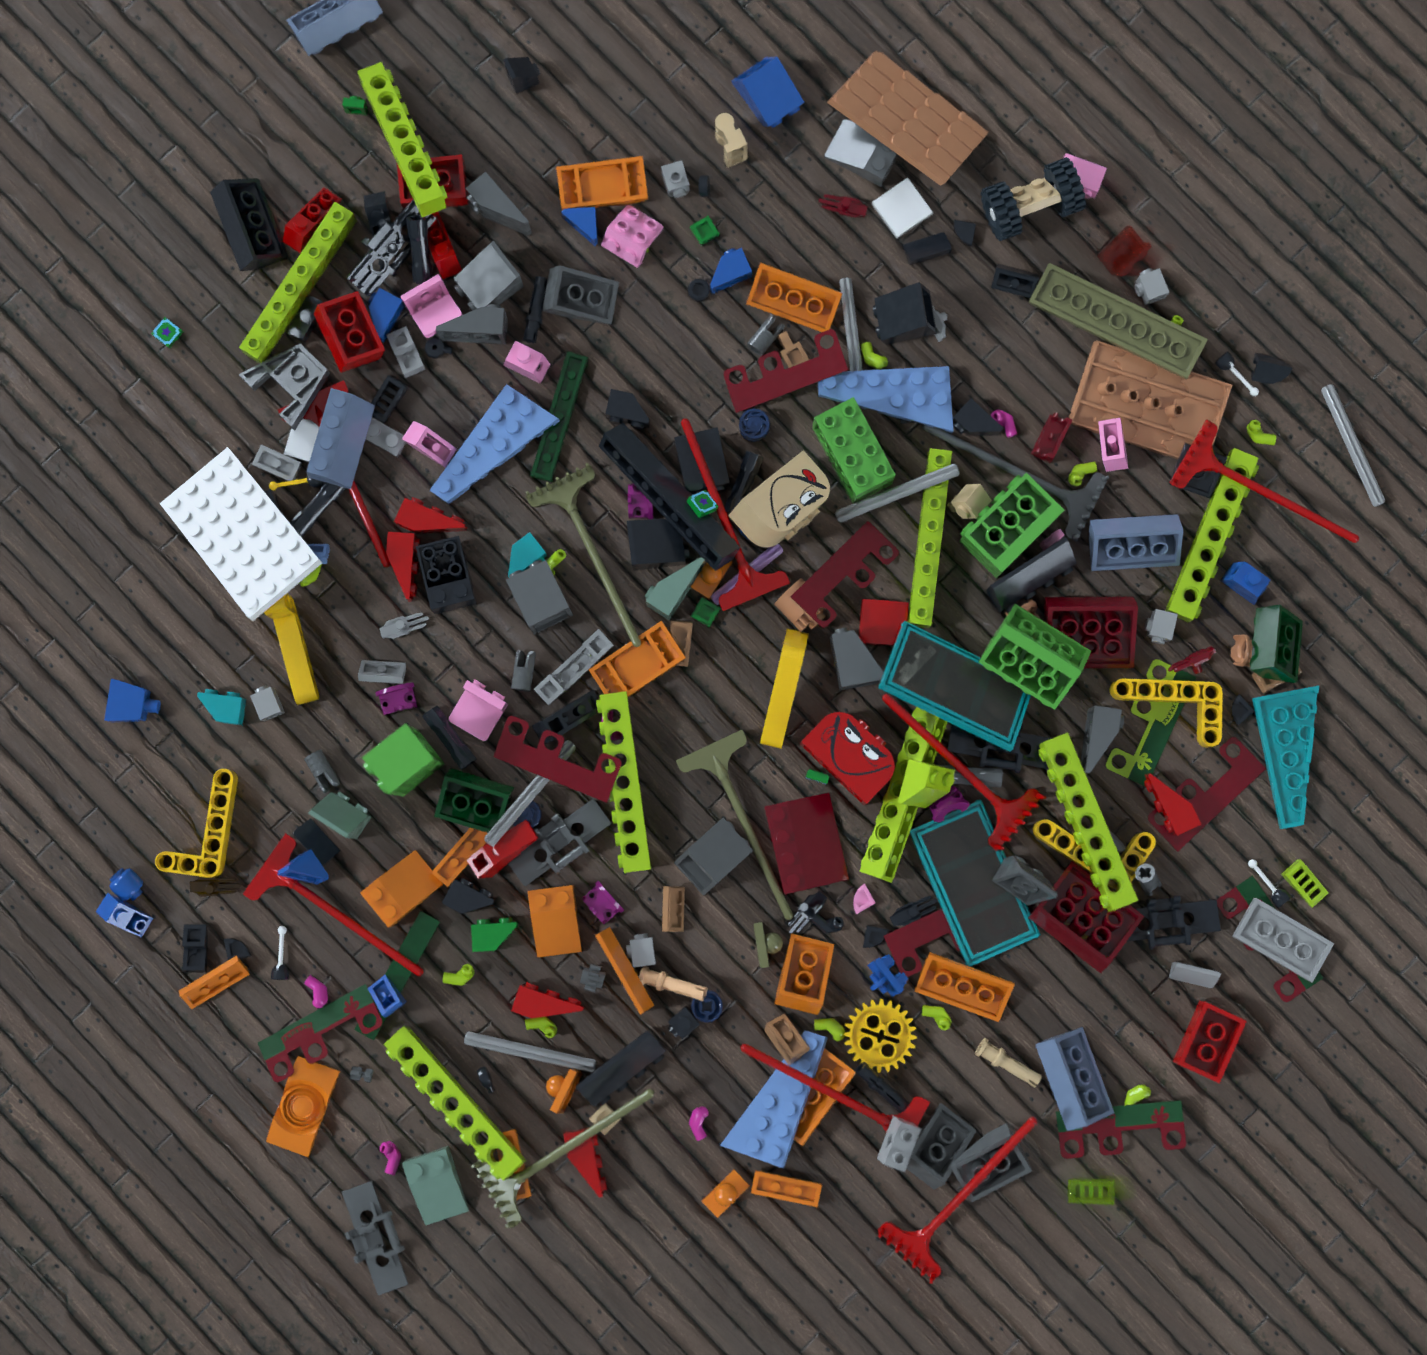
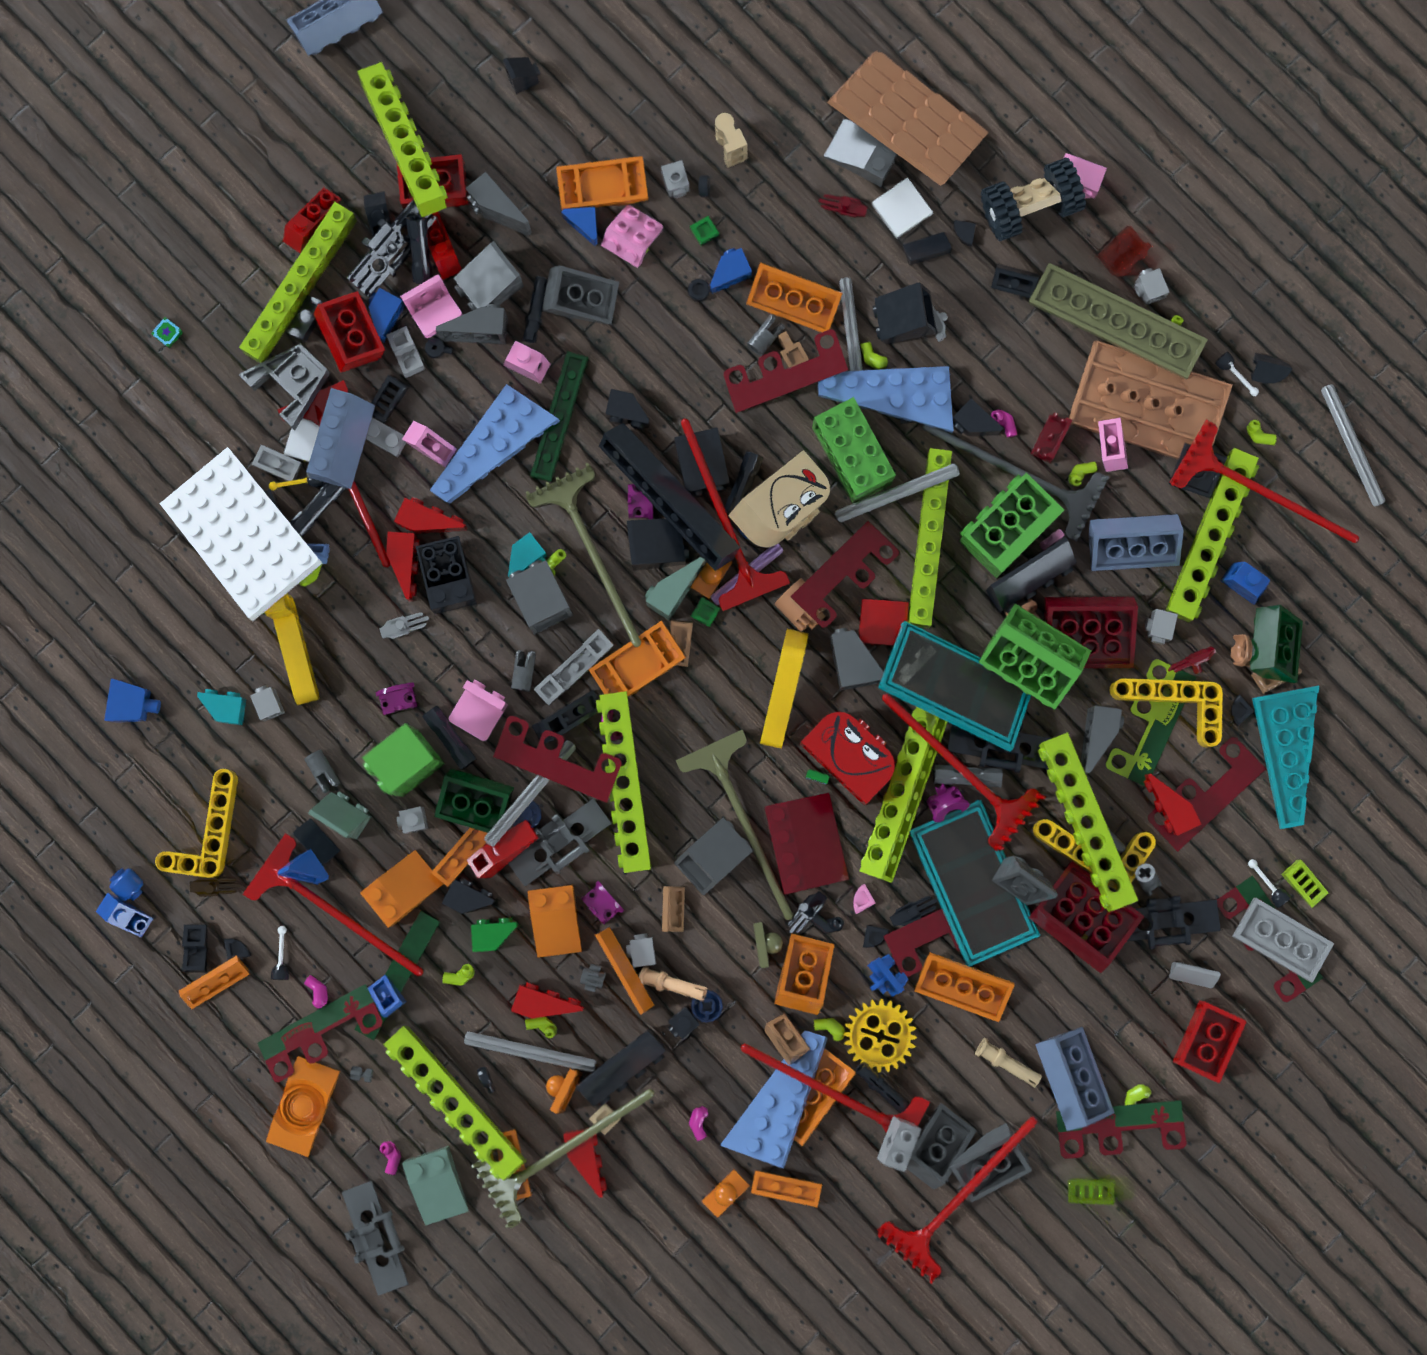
black slope [210,178,289,271] -> none
green plate [342,96,368,116] -> none
light grey plate [358,660,406,684] -> none
green tile [686,490,718,518] -> none
blue slope [731,57,804,128] -> none
dark blue wheel [739,409,770,442] -> none
lime slope [898,759,955,808] -> none
lime arm [922,1005,951,1031] -> none
tan brick [947,484,992,519] -> none
none -> light grey brick [397,806,429,834]

